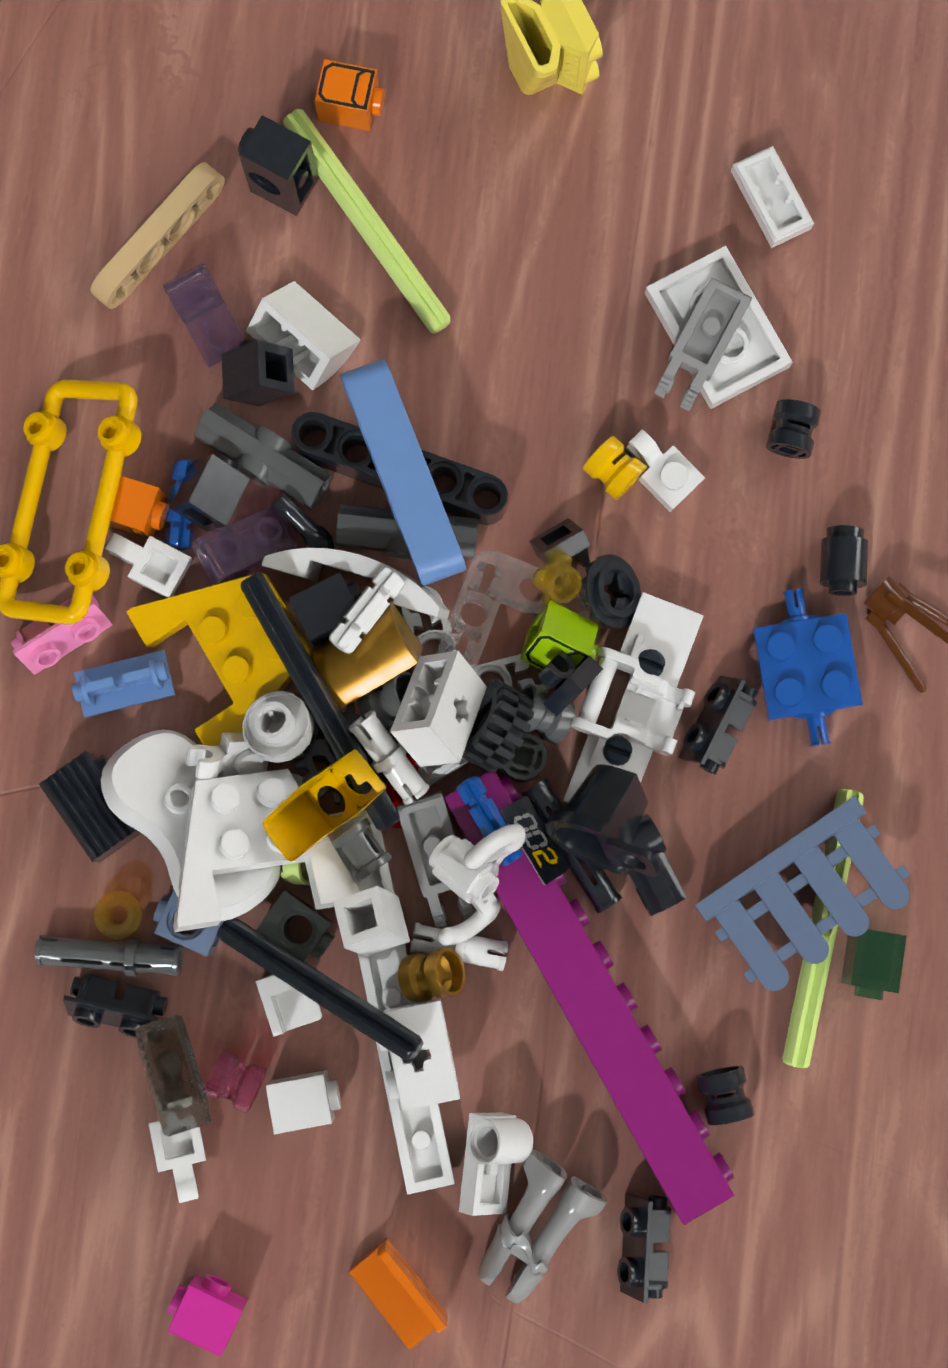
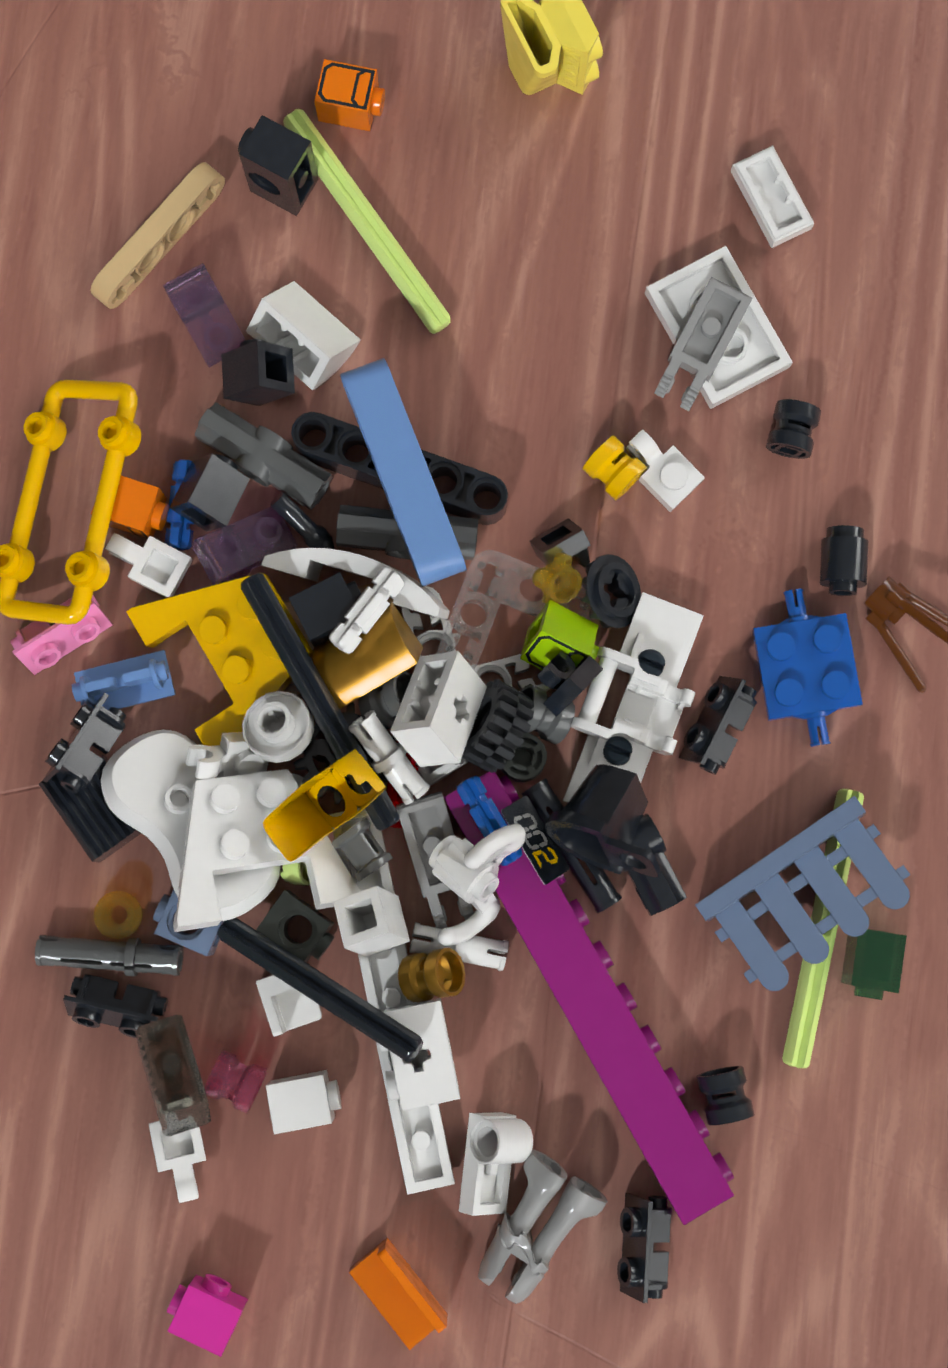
none -> hinge [43,693,126,794]

